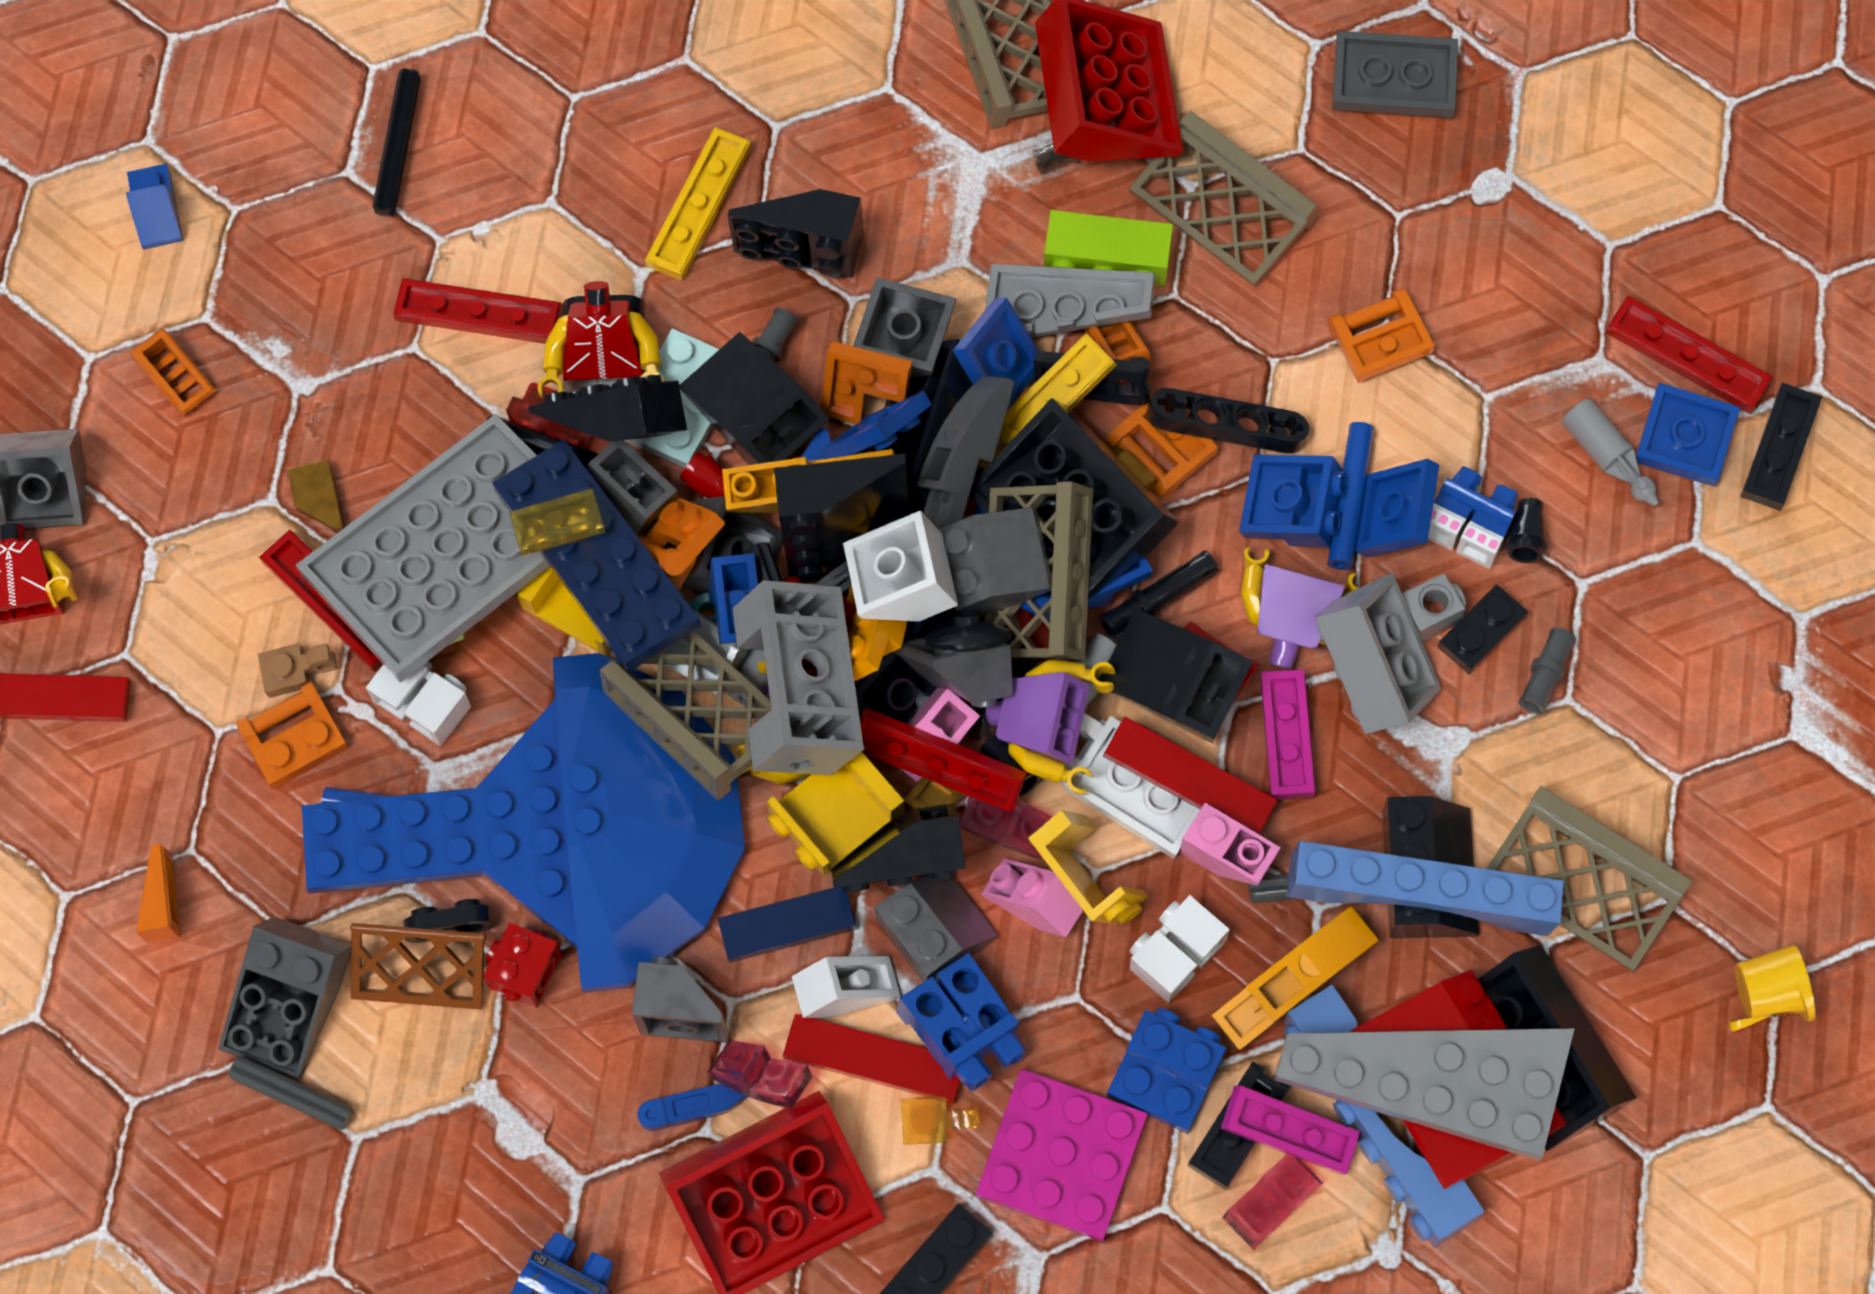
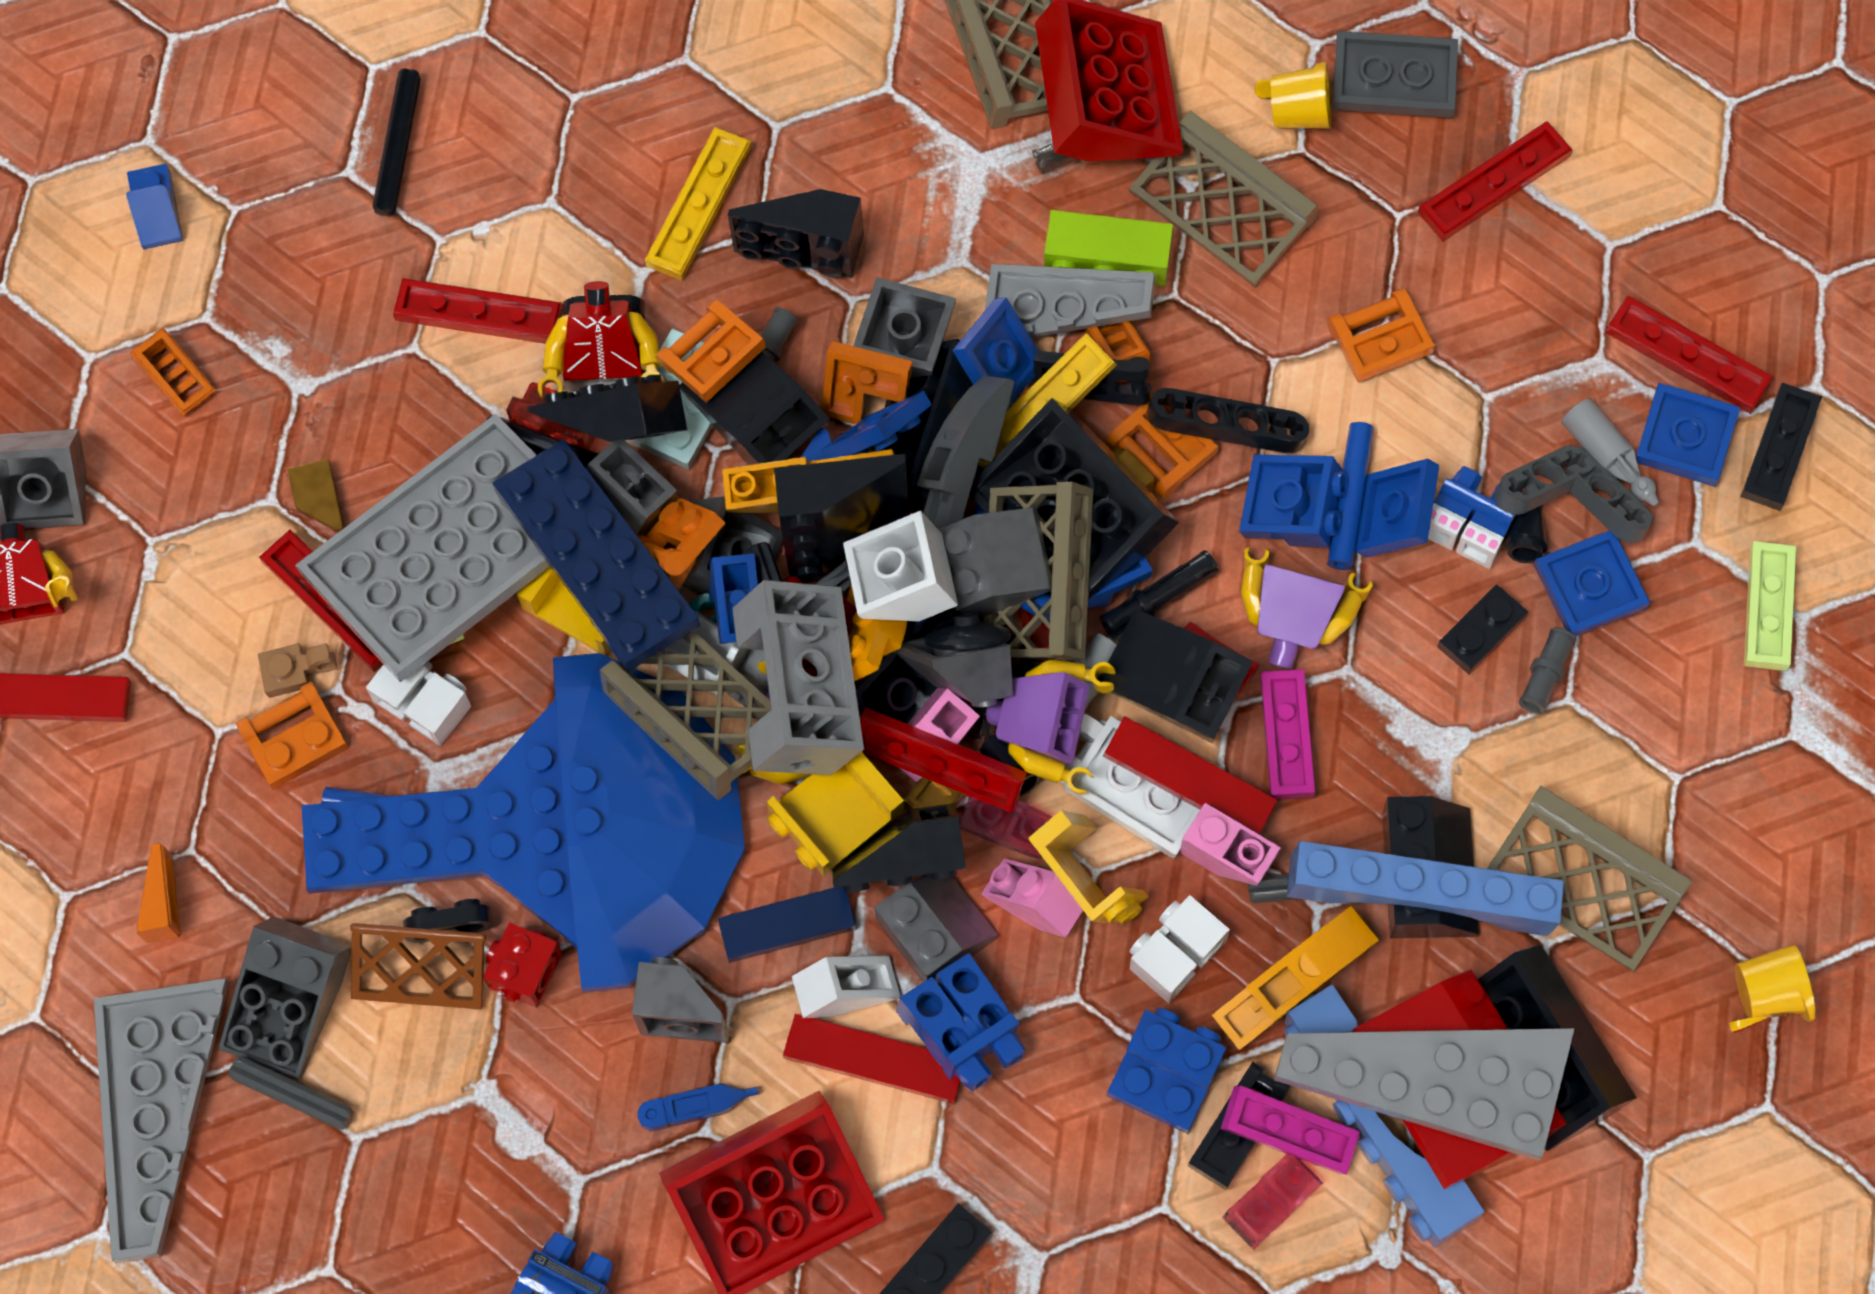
clear yellow plate [509,488,605,556] -> none
red cone [680,451,725,498] -> none
clear pink slope [707,1040,813,1109] -> none
clear yellow plate [901,1096,980,1145] -> none
dark pink plate [975,1069,1147,1242] -> none
light grey slope [1315,573,1442,734] -> none
light grey brick [1402,573,1466,642] -> none
none -> light grey wing [94,979,229,1263]
none -> orange plate [655,299,767,403]
none -> yellow hat [1254,62,1331,129]
none -> red tile [1418,121,1572,242]
none -> dark grey beam [1494,445,1653,543]
none -> blue plate [1534,531,1650,637]
none -> yellowish green plate [1744,541,1796,671]

